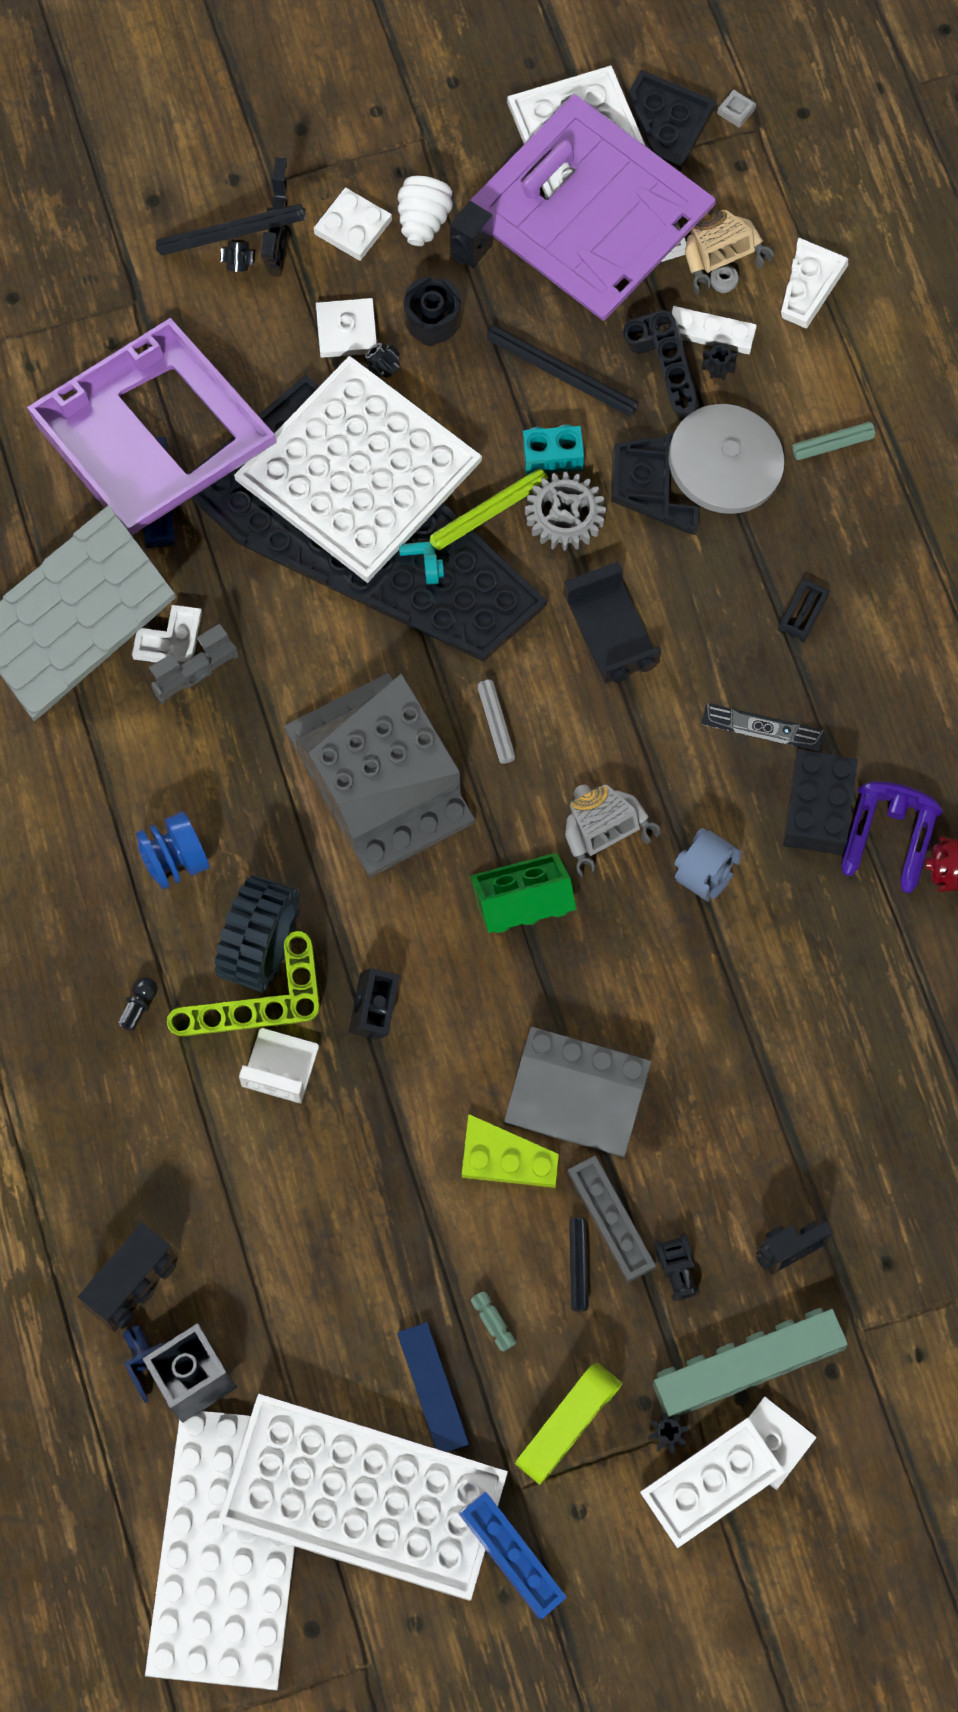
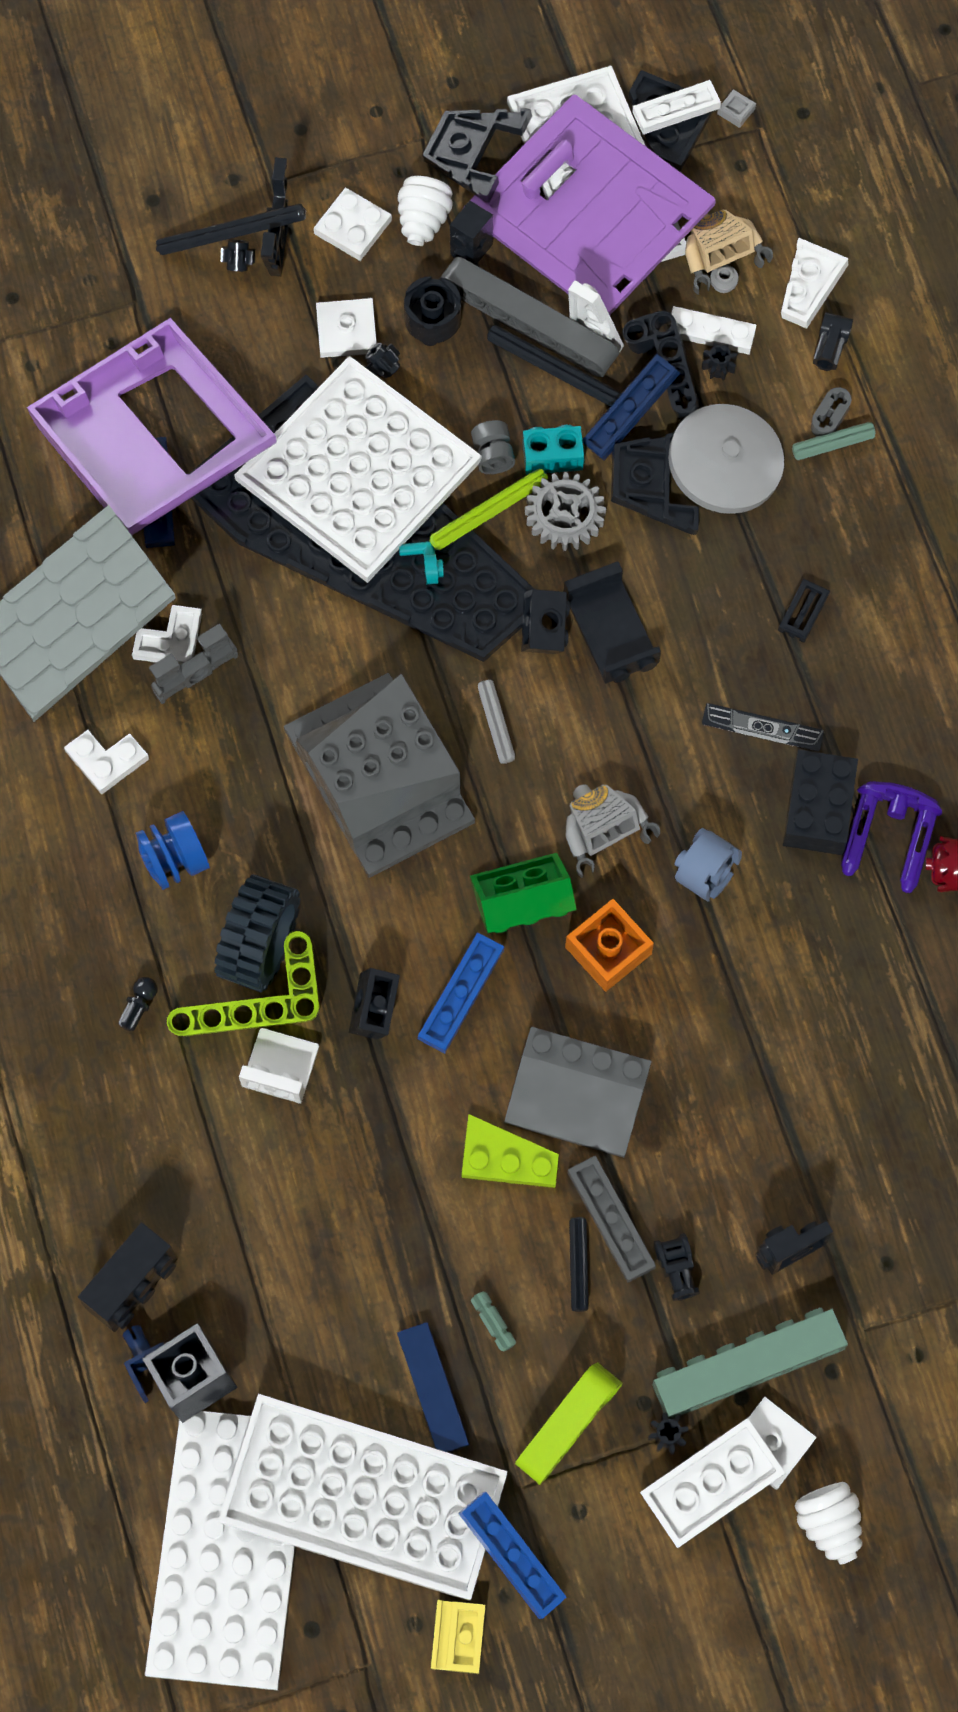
none -> white plate [64,730,149,795]
none -> blue plate [418,932,504,1054]
none -> black wing [423,108,532,203]
none -> light yellow plate [431,1600,485,1674]
none -> dark grey beam [439,257,619,377]
none -> dark grey wheel [471,420,515,474]
none -> black brick [521,589,570,654]
none -> orange brick [565,899,654,992]
none -> white wing [568,281,624,353]
none -> dark blue tile [582,354,680,461]
none -> white plate [633,80,721,135]
none -> white piece [795,1482,862,1564]
none -> dark grey beam [811,387,852,437]
none -> black piece [813,312,854,371]

